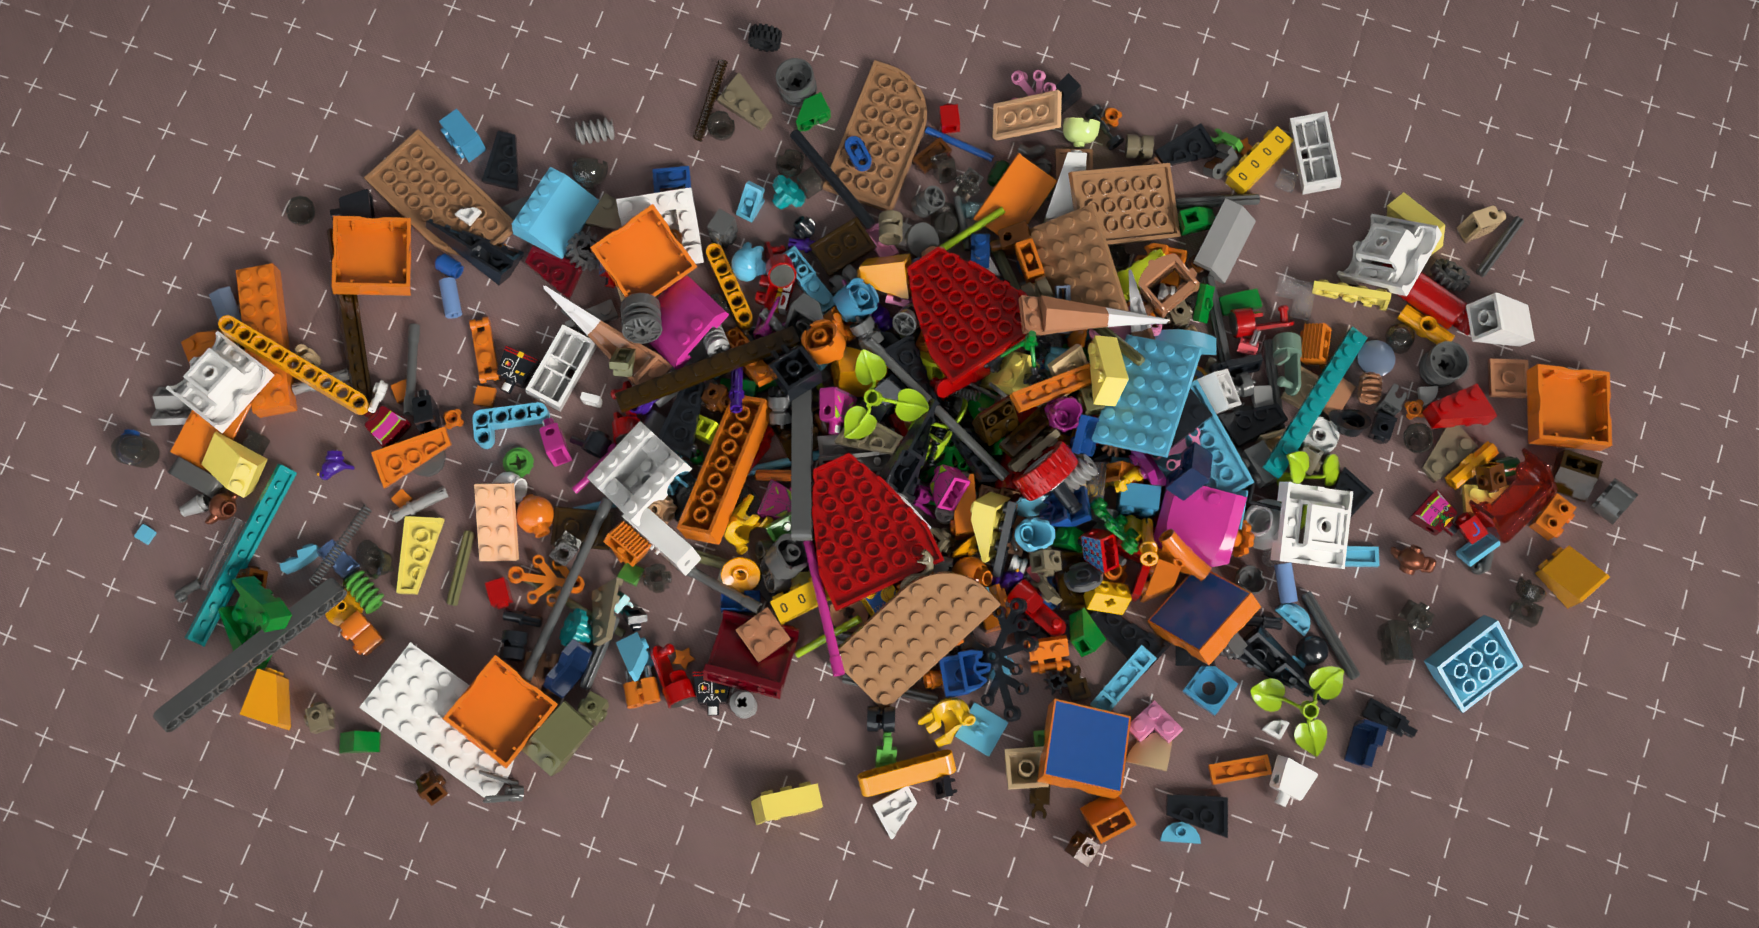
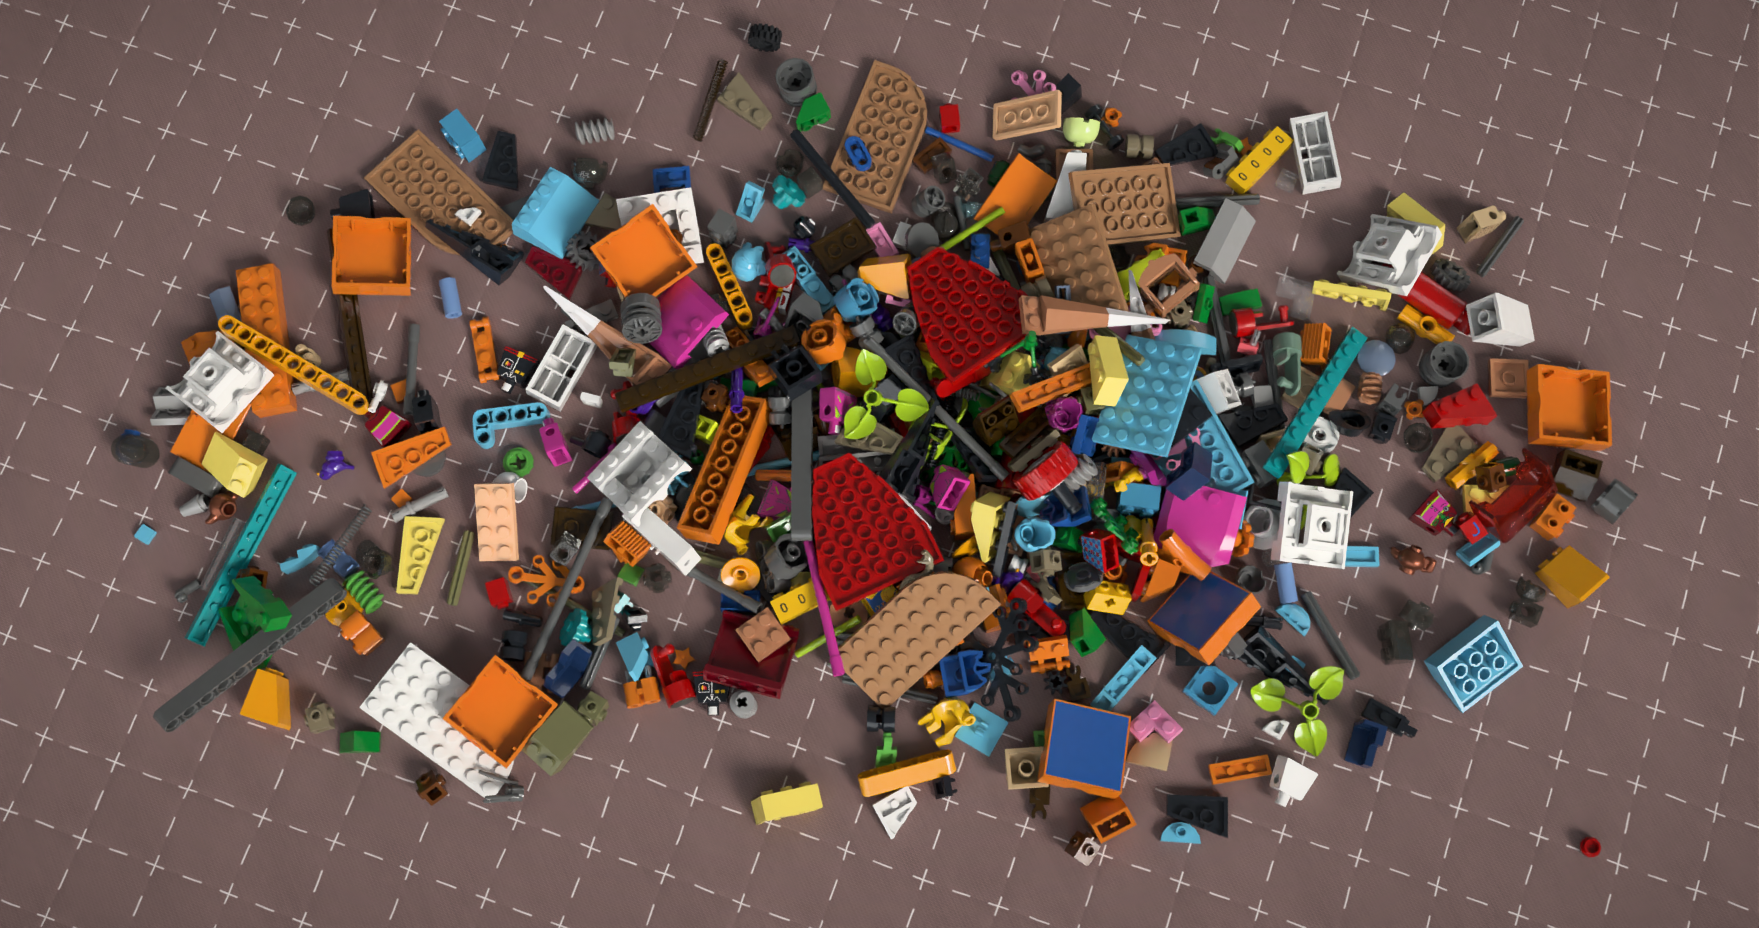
blue brick [435,253,464,279] -> none
orange plate [443,409,464,429] -> none
orange tile [473,385,497,408] -> none
orange brick [516,494,554,538] -> none
clear smoke hair [707,111,735,141] -> none
dark tan wheel [879,210,903,246] -> none
dark tan brick [930,528,956,556] -> none
black hair [1296,636,1329,666] -> none
none -> red plate [1580,837,1601,857]

